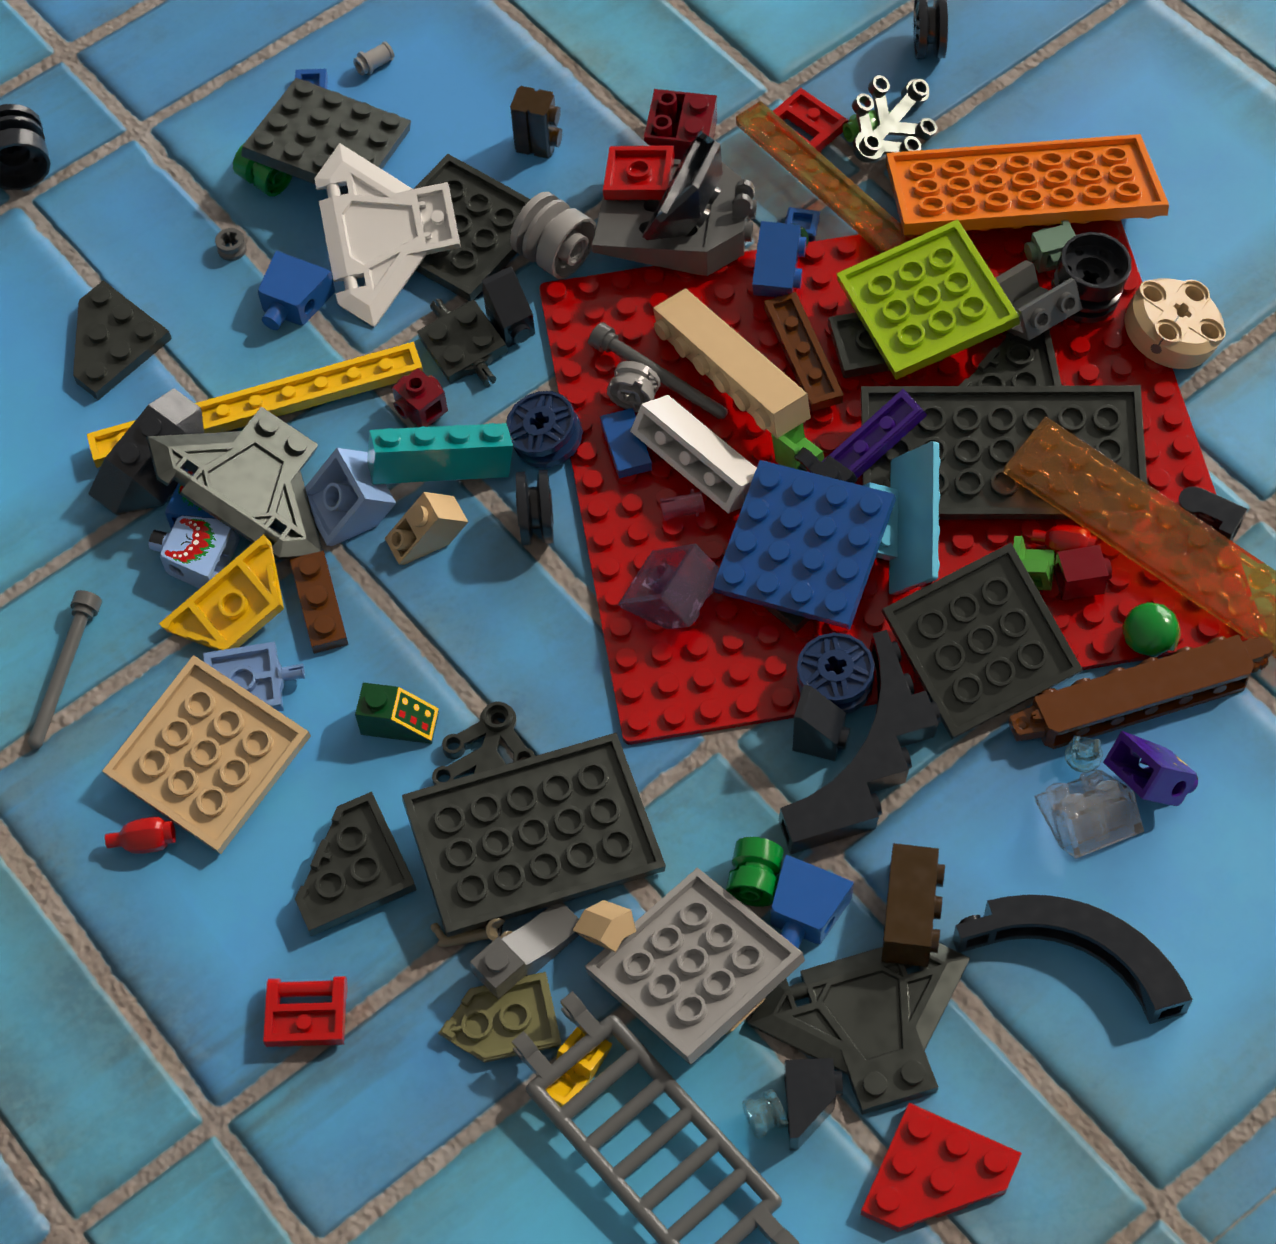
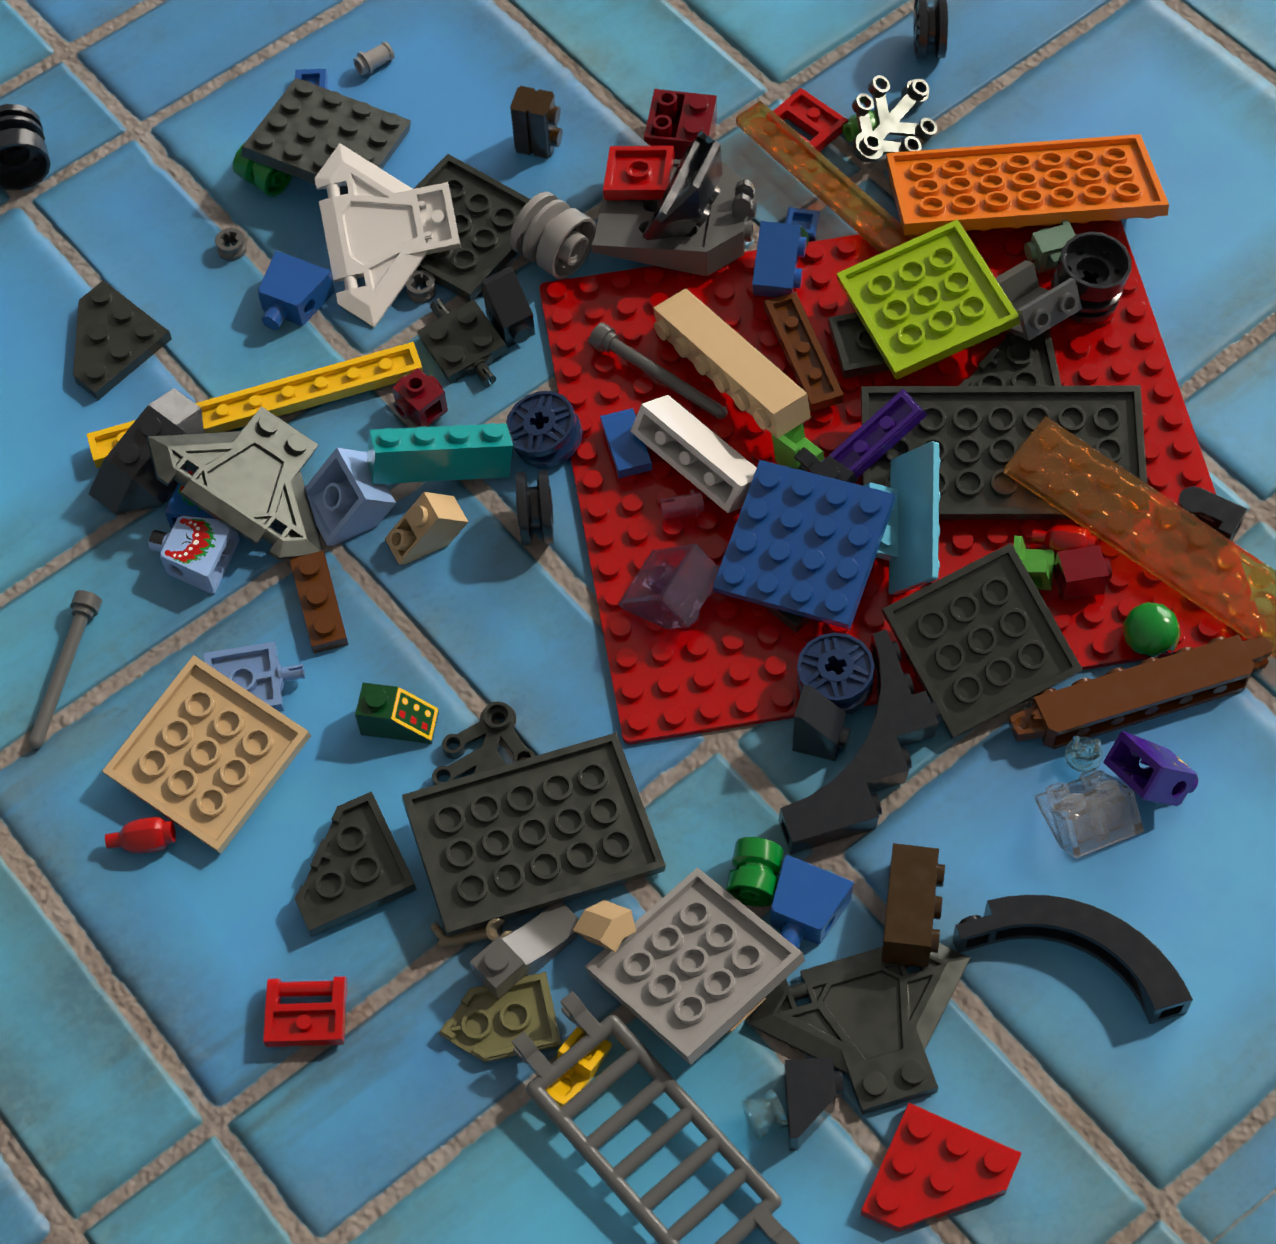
yellow wing [159,534,284,651] -> none
light grey wheel [607,361,660,412] -> none
tan piece [1124,278,1226,369] -> none
none -> dark grey bush [406,270,436,304]

